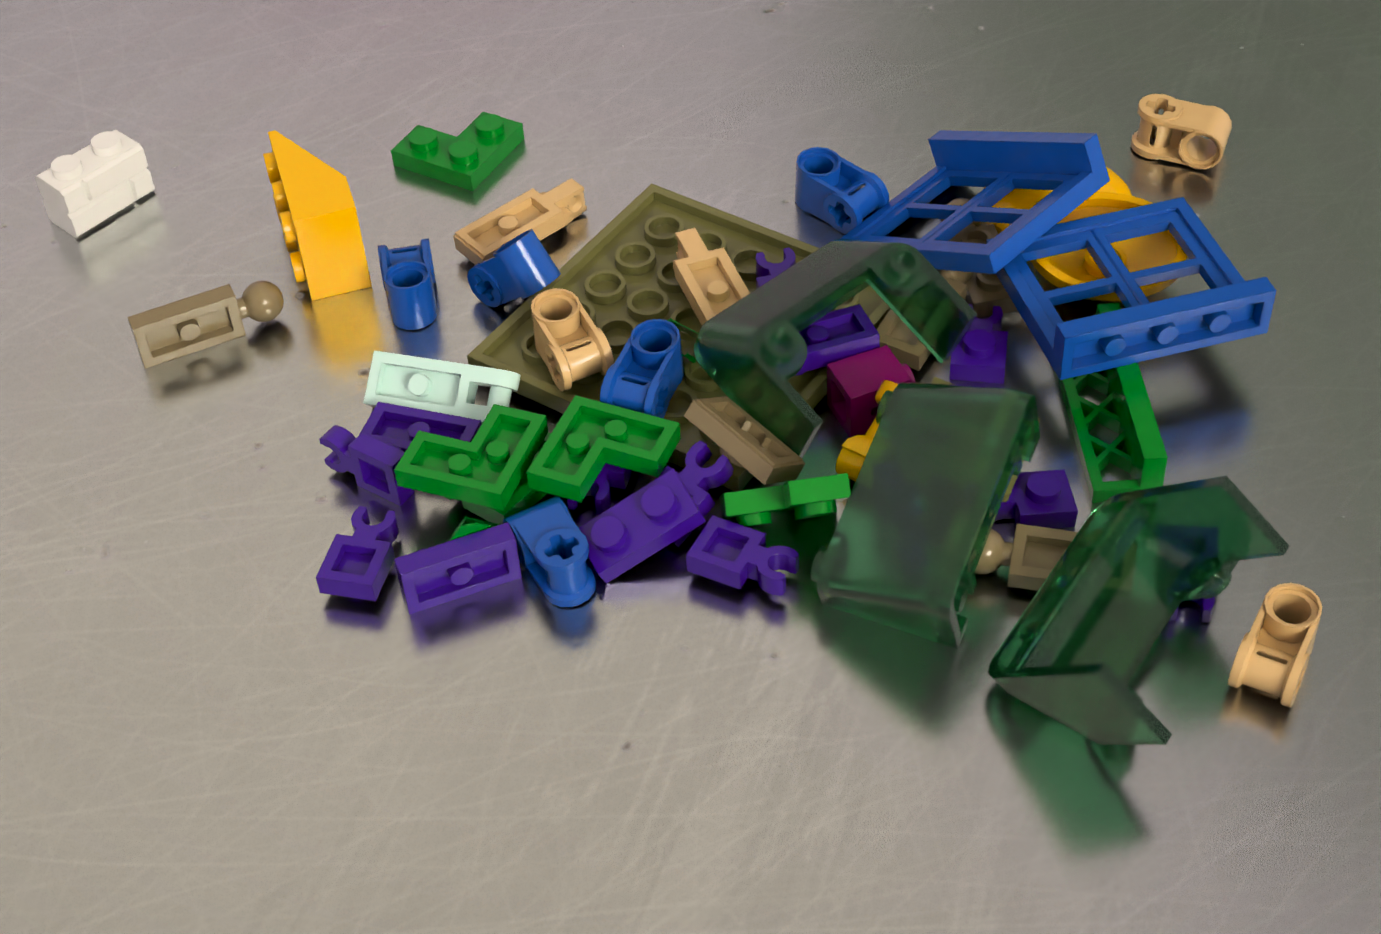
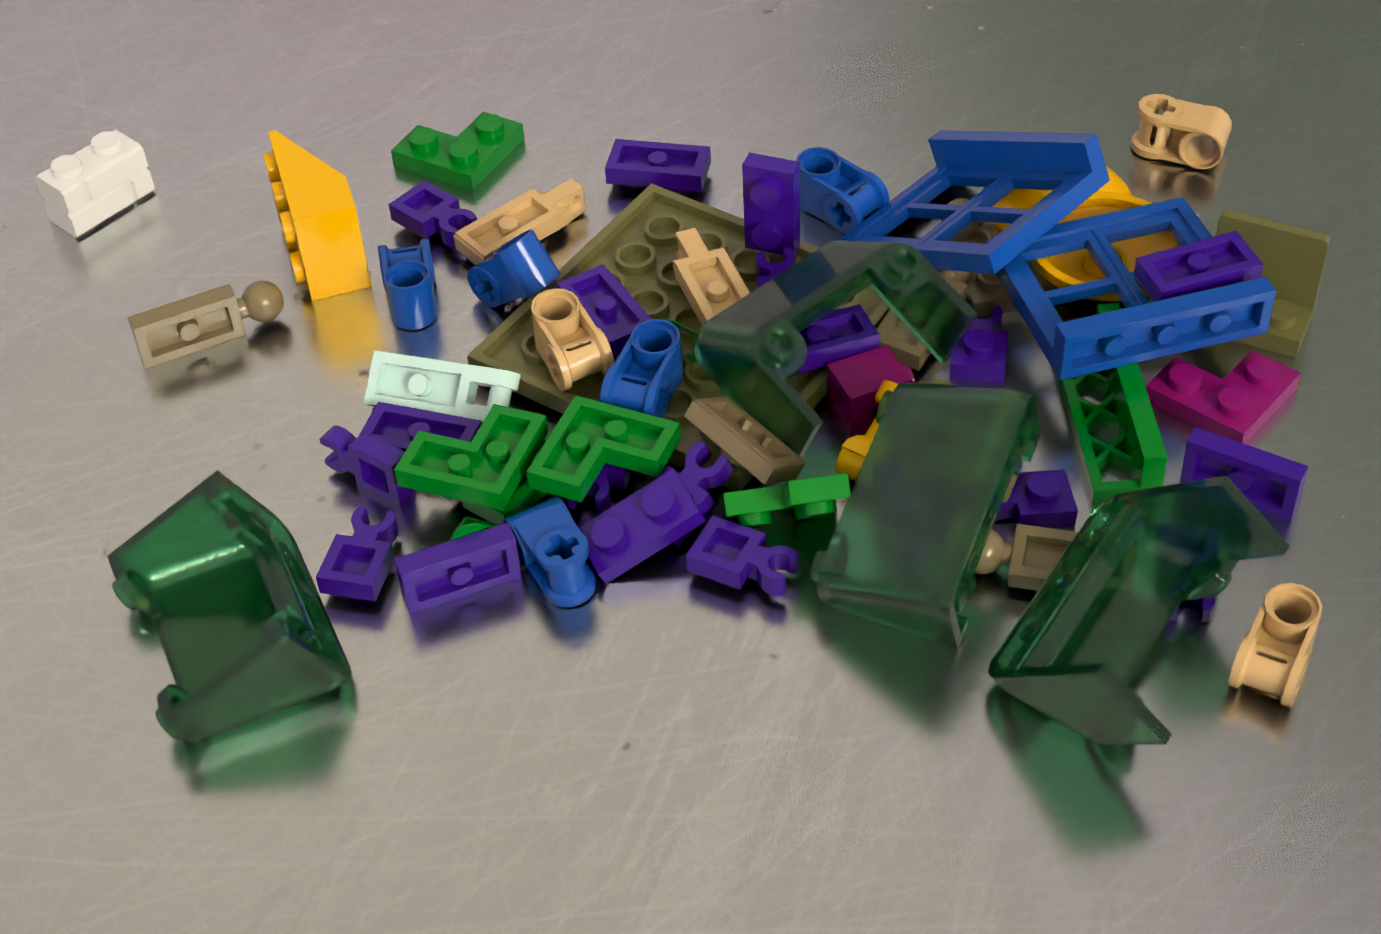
none -> clear green windscreen [107,470,352,742]
none -> dark purple plate [388,180,477,248]
none -> dark purple plate [557,264,652,357]
none -> dark purple plate [605,139,711,192]
none -> dark purple plate [742,152,800,255]
none -> dark purple plate [1134,231,1263,302]
none -> magenta plate [1145,350,1301,444]
none -> dark purple plate [1180,427,1309,522]
none -> olive bracket [1216,210,1330,358]

